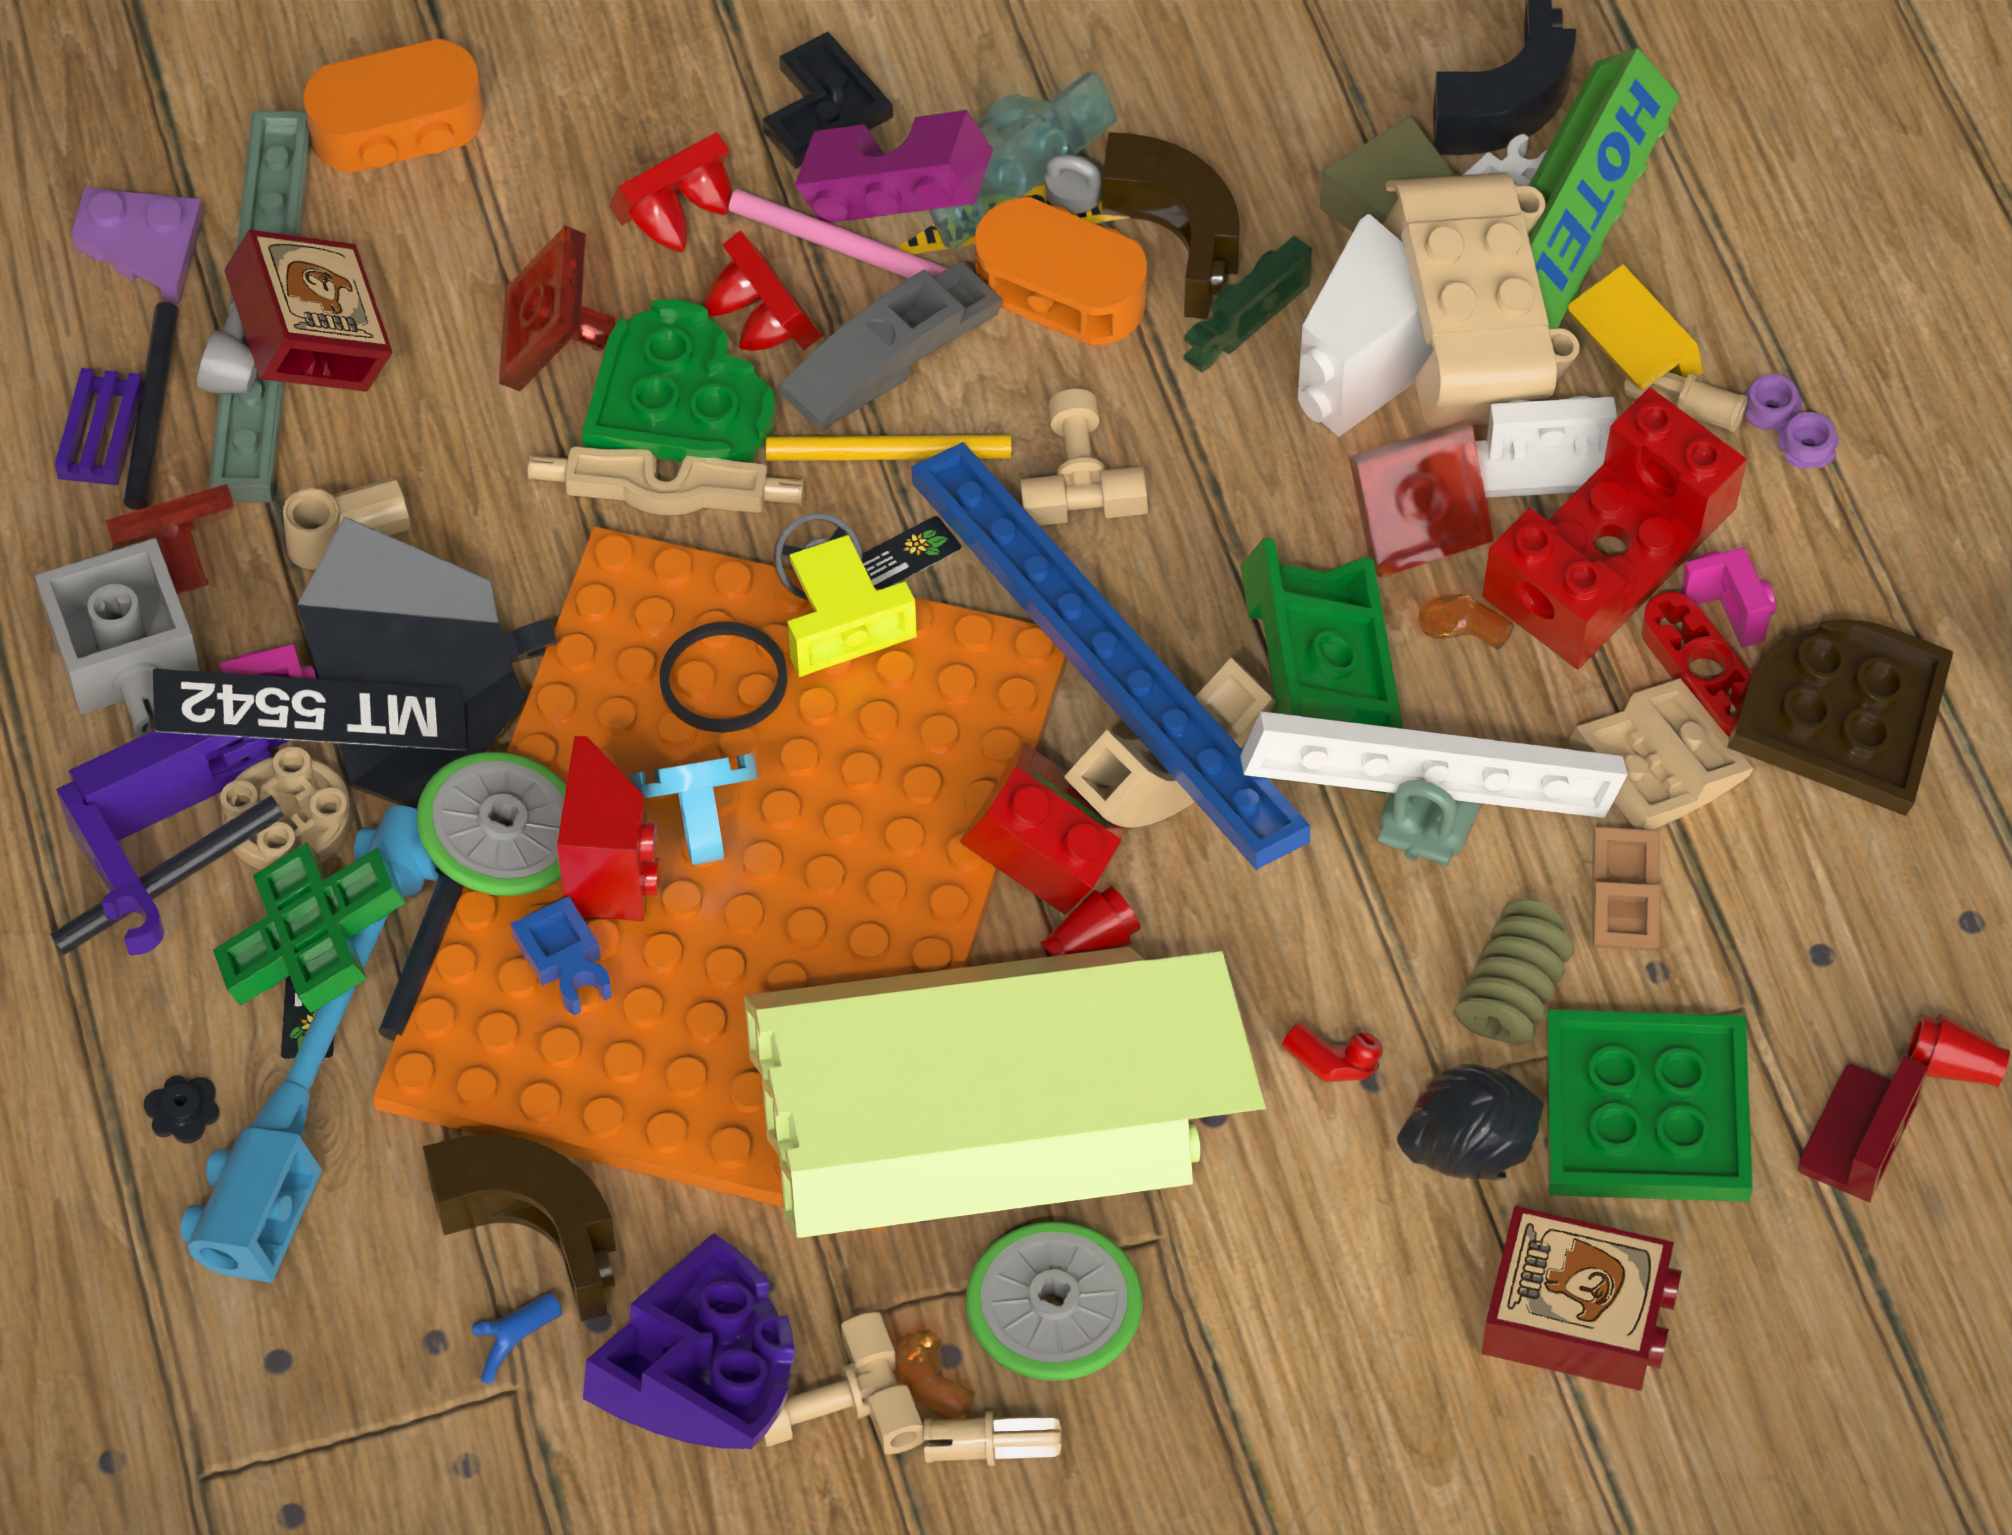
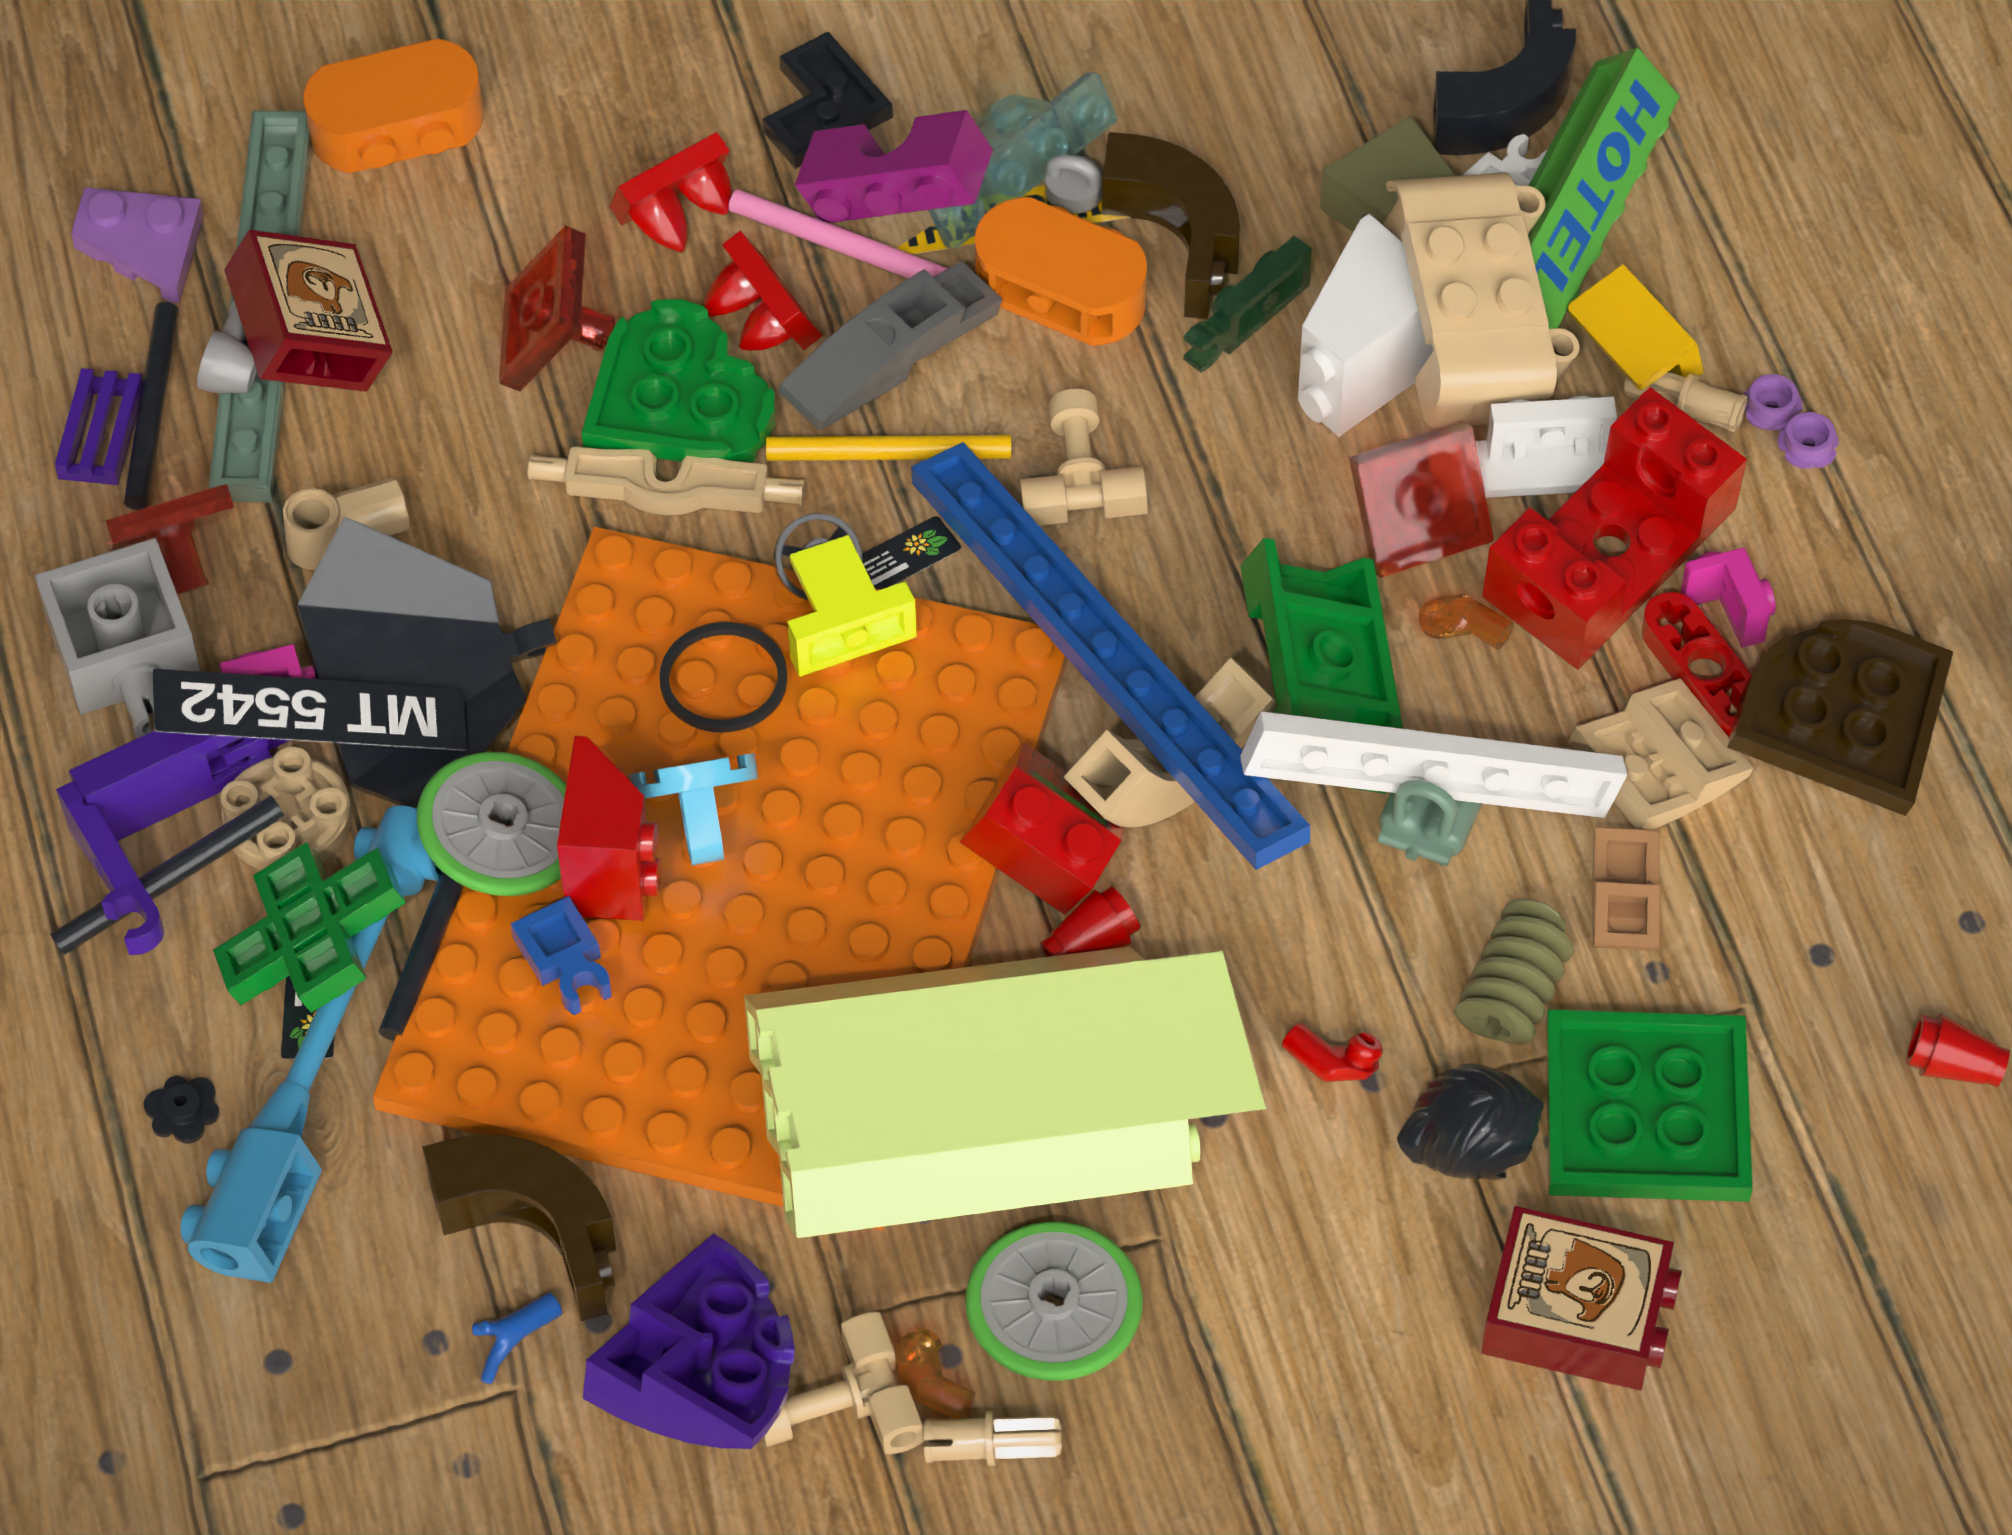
dark red panel [1798,1056,1929,1203] -> none

